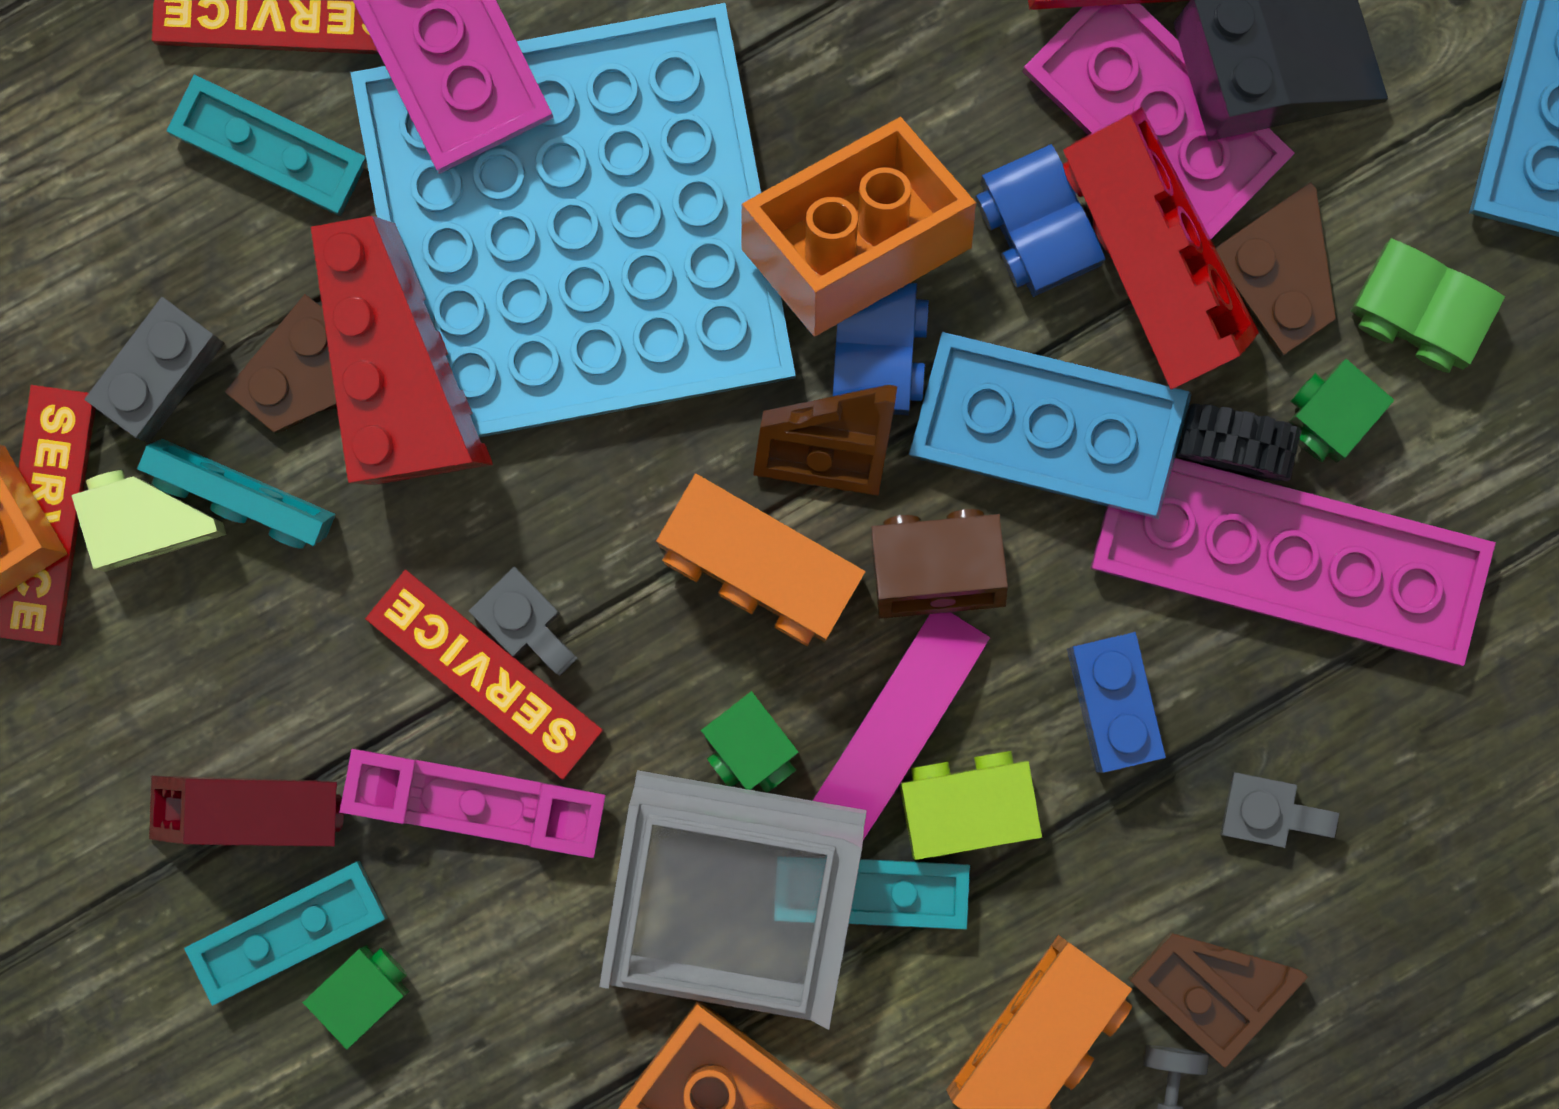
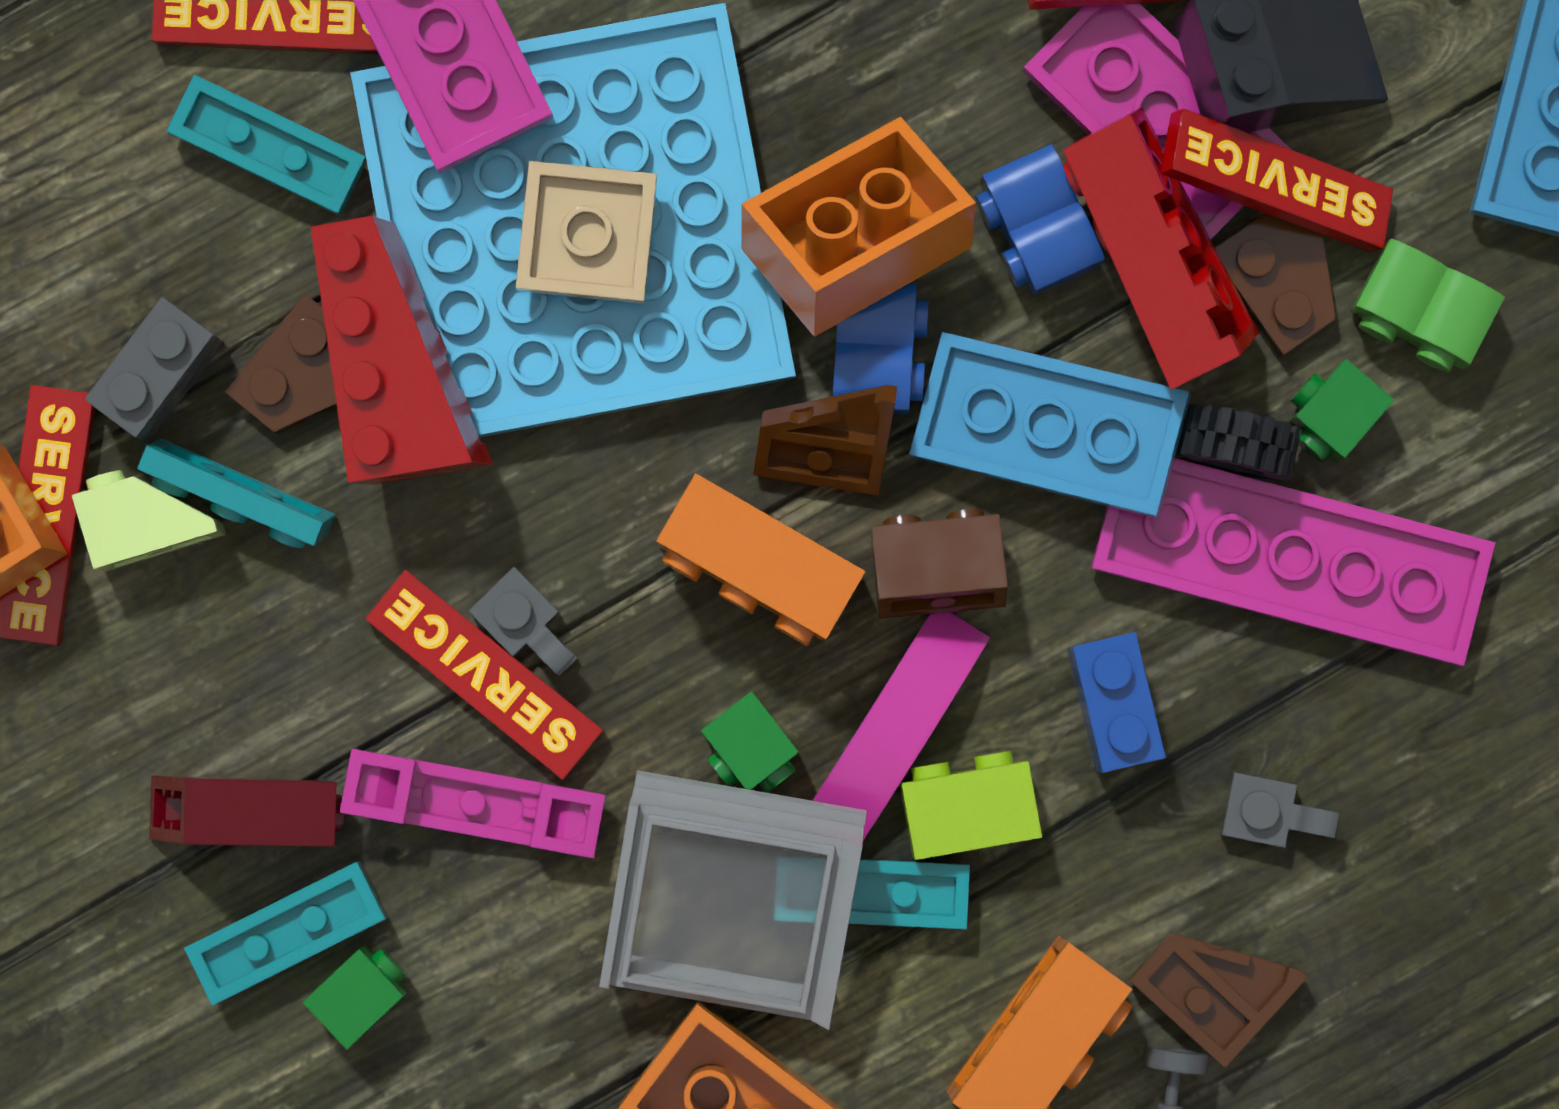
none -> tan plate [516,161,658,304]
none -> red tile [1160,108,1393,253]

